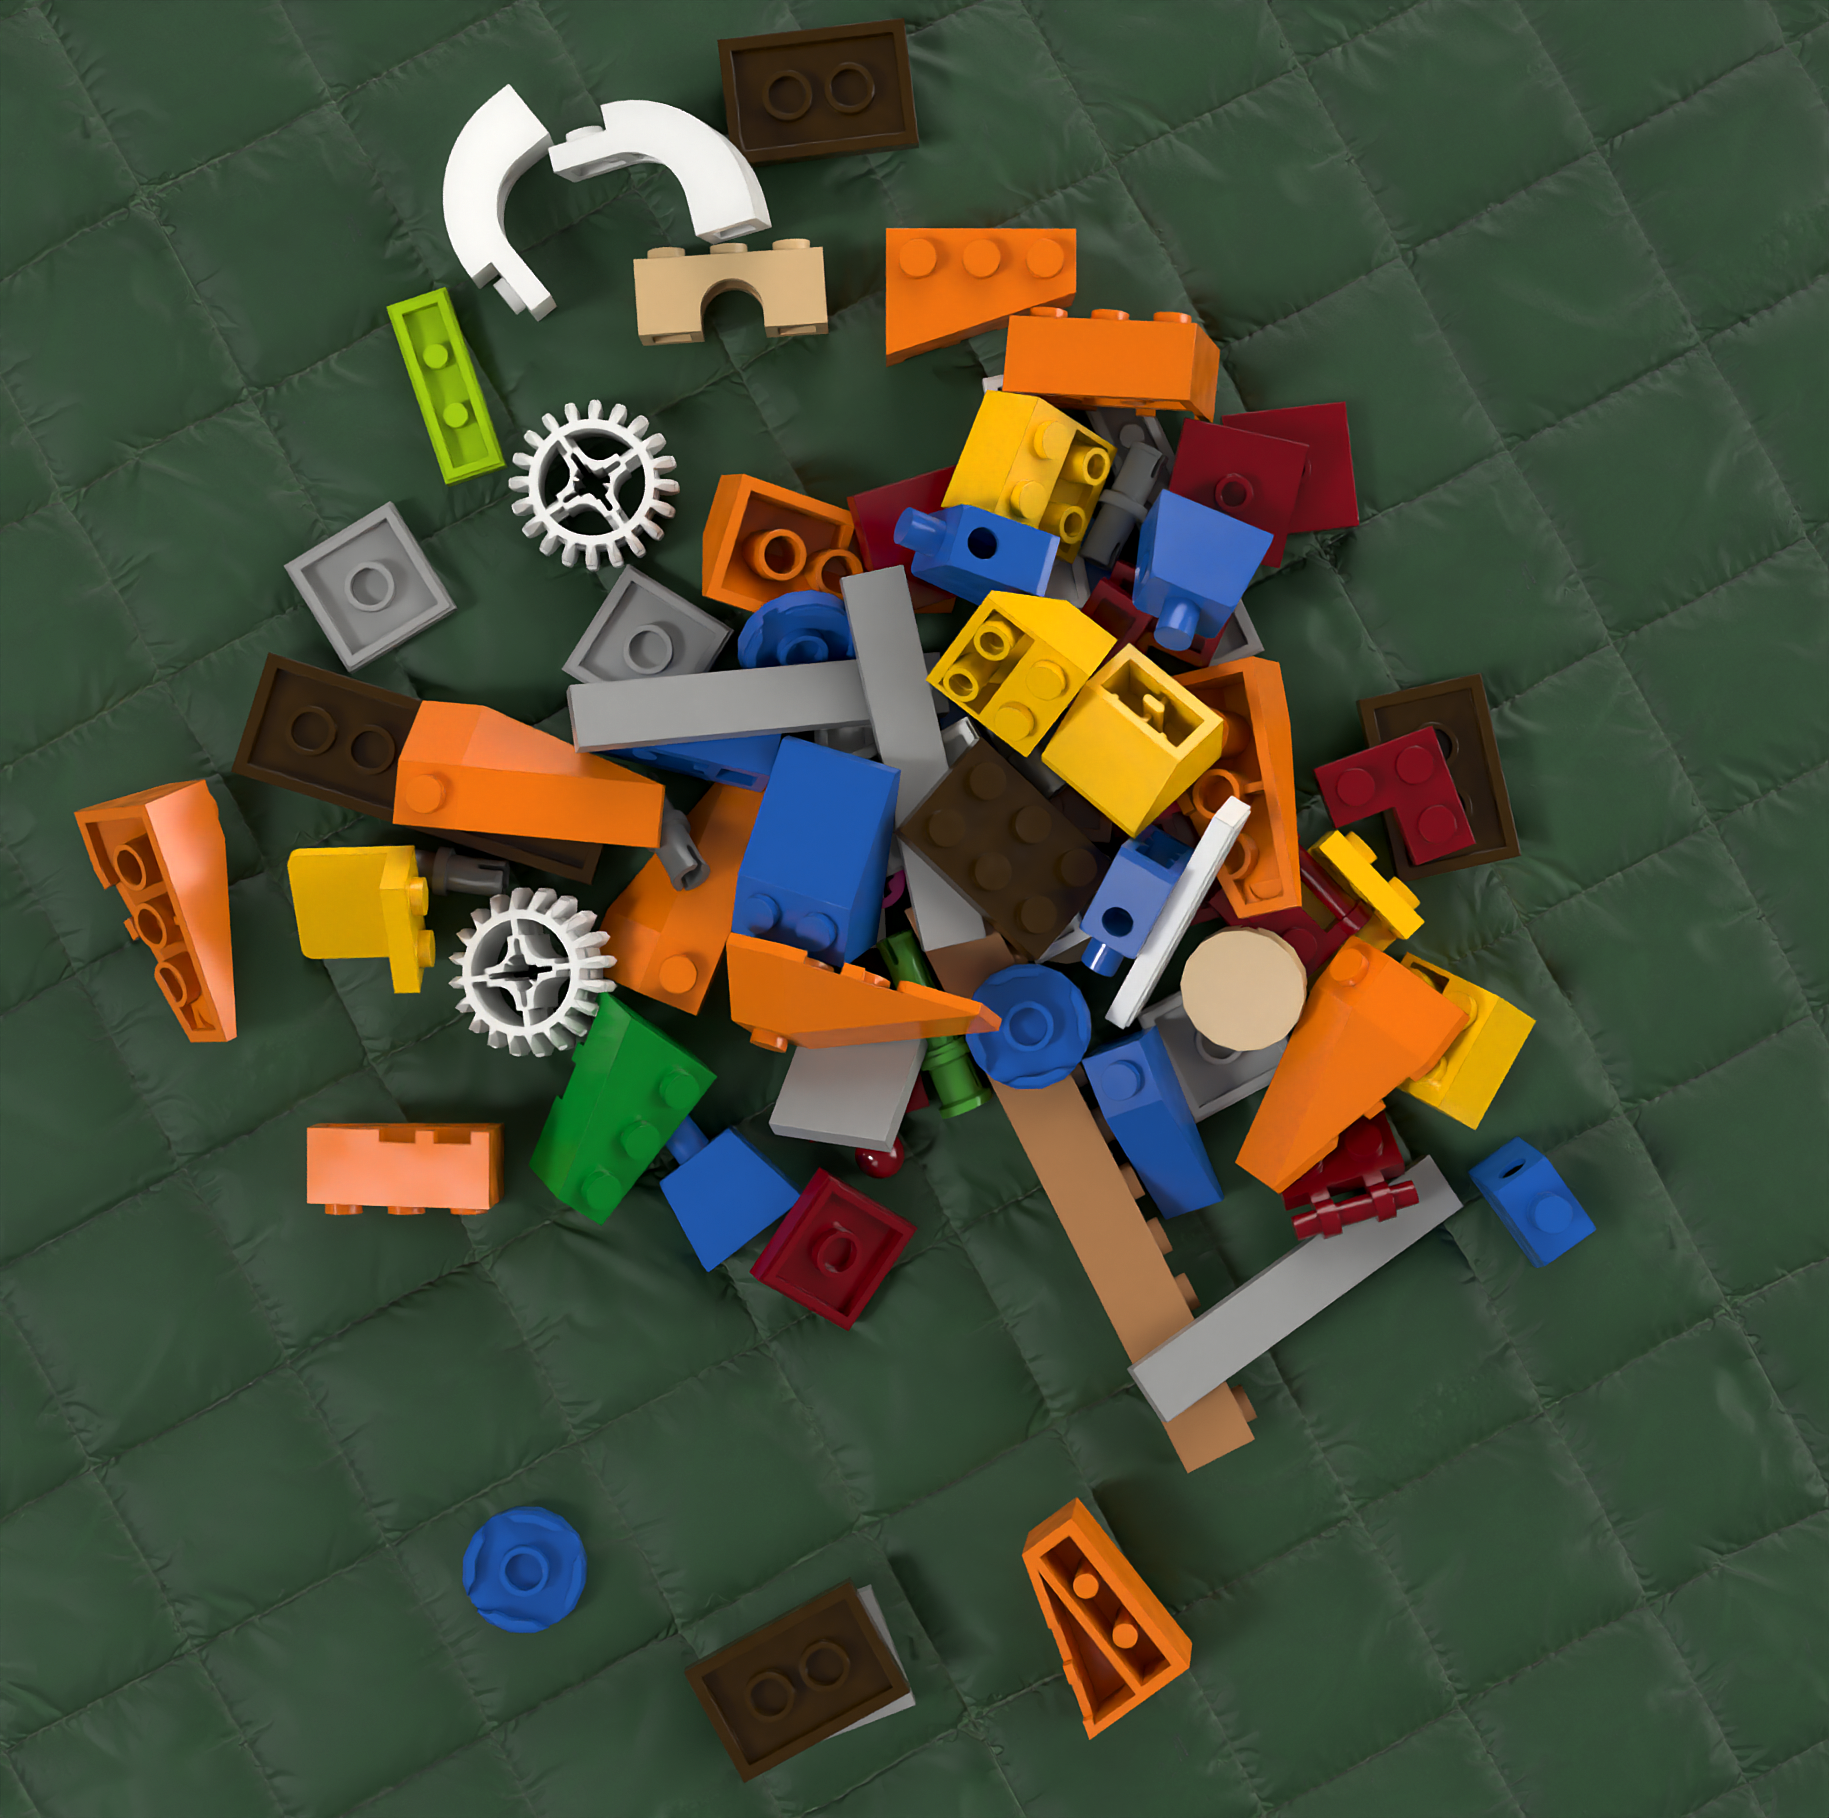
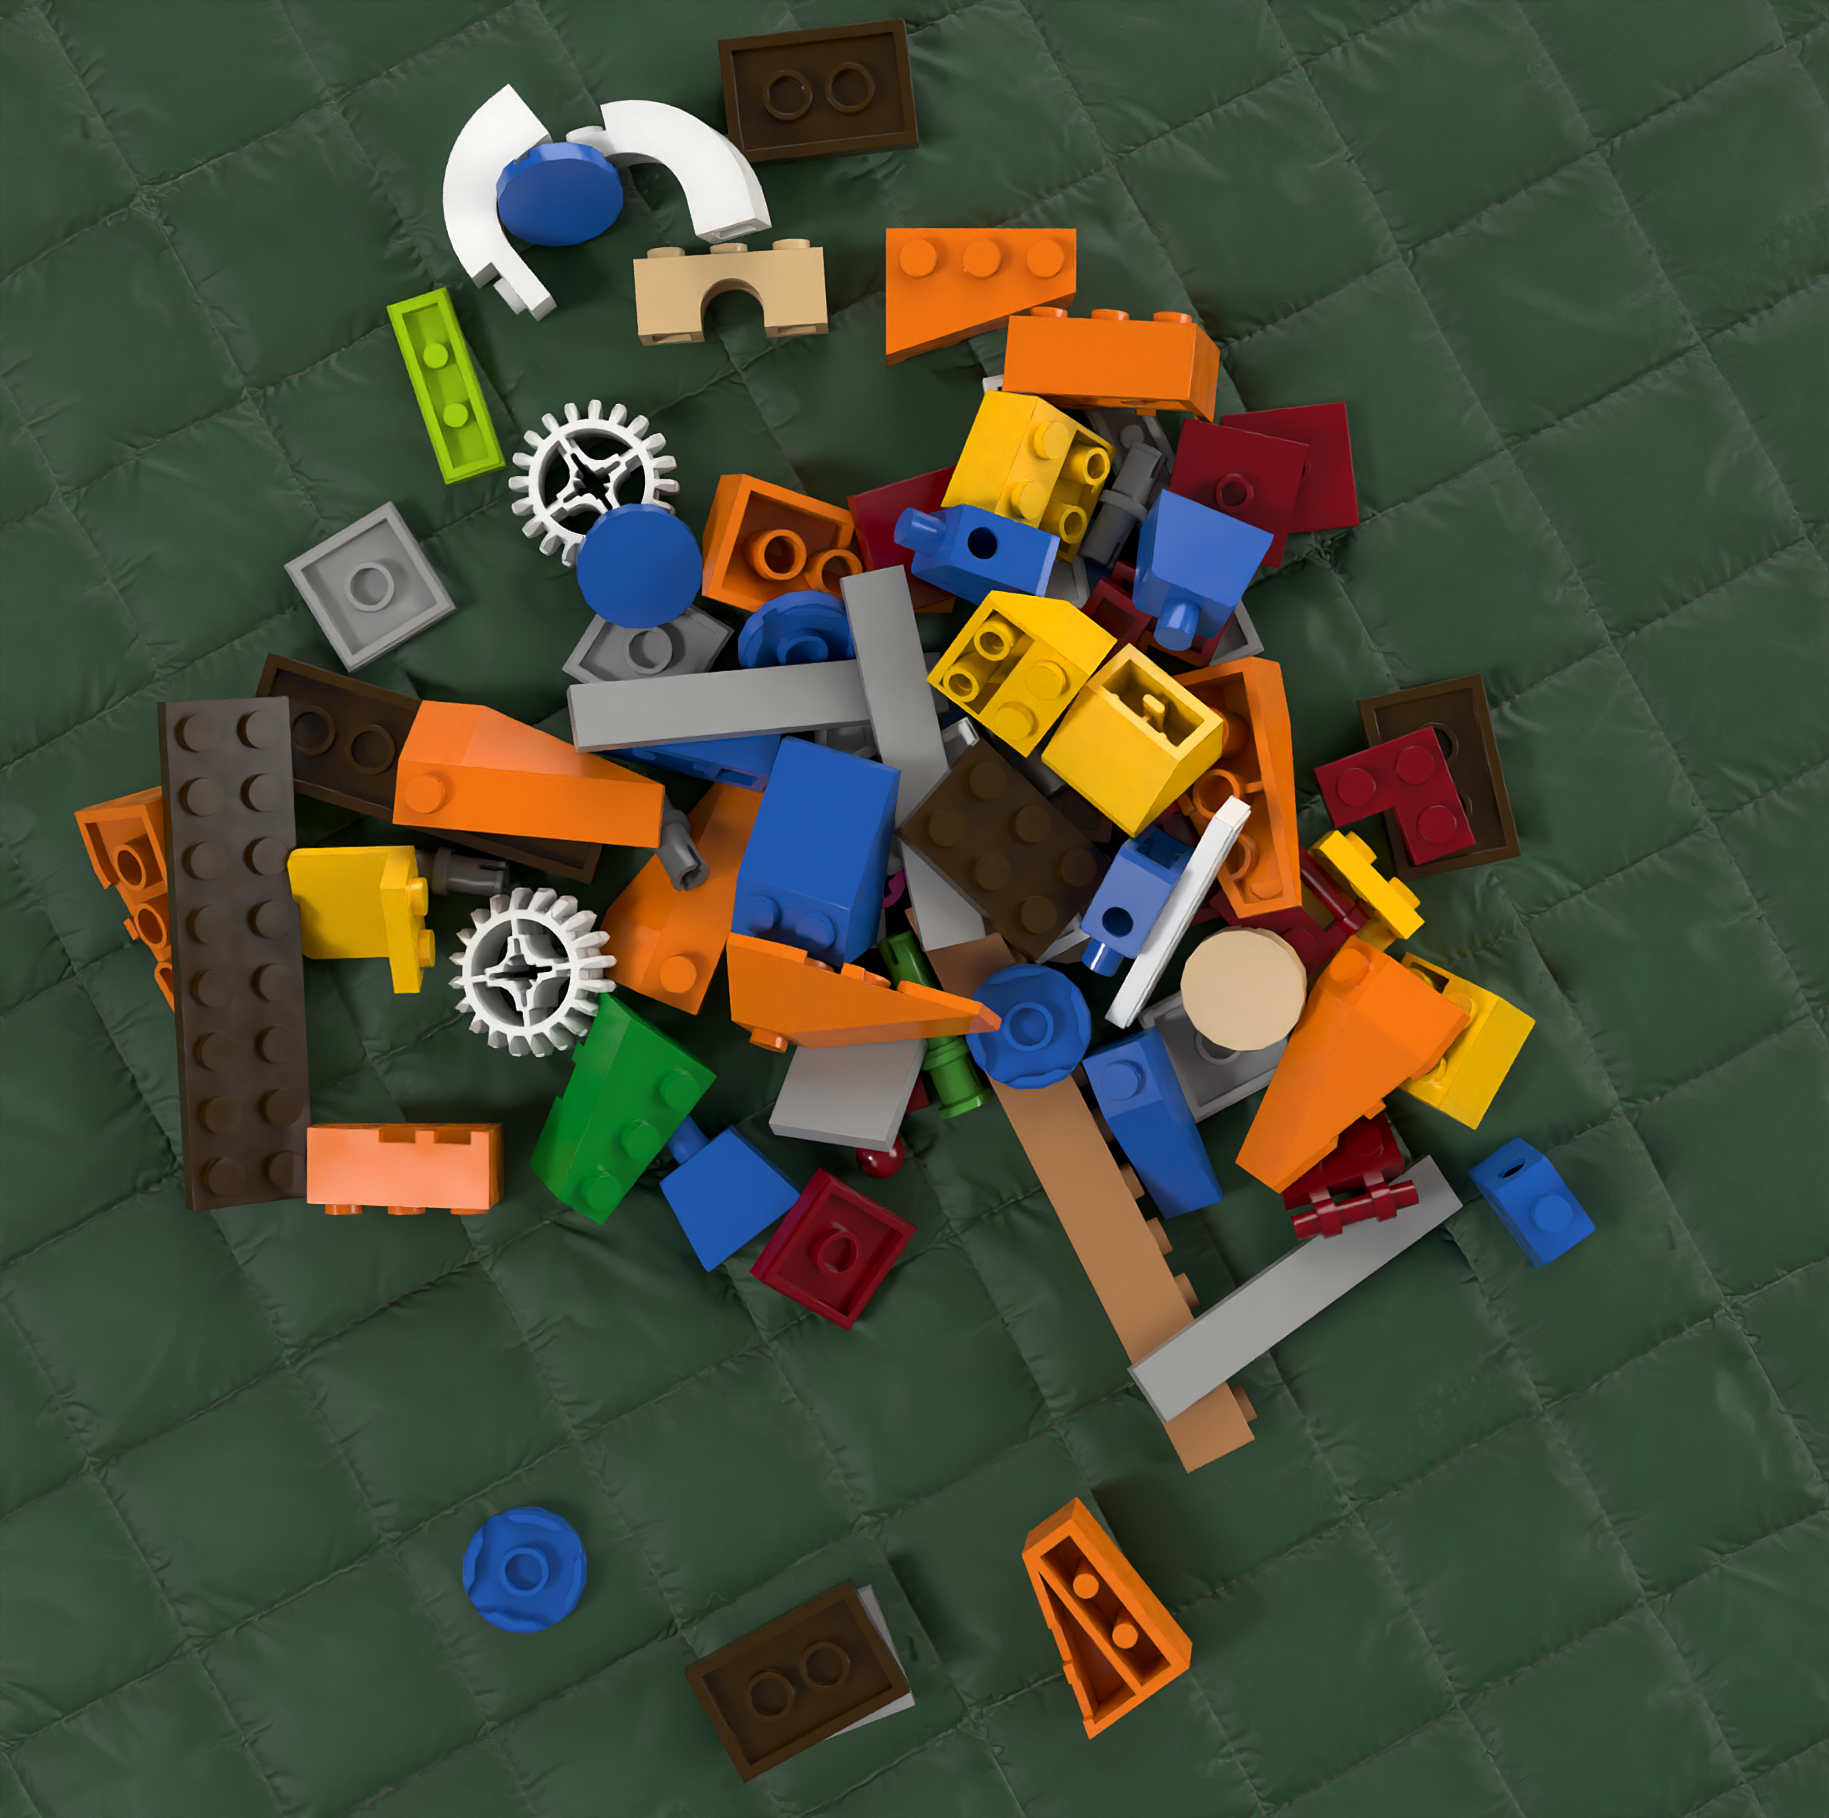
none -> dark brown plate [157,696,311,1212]
none -> blue tile [496,142,623,247]
none -> blue tile [576,504,703,629]

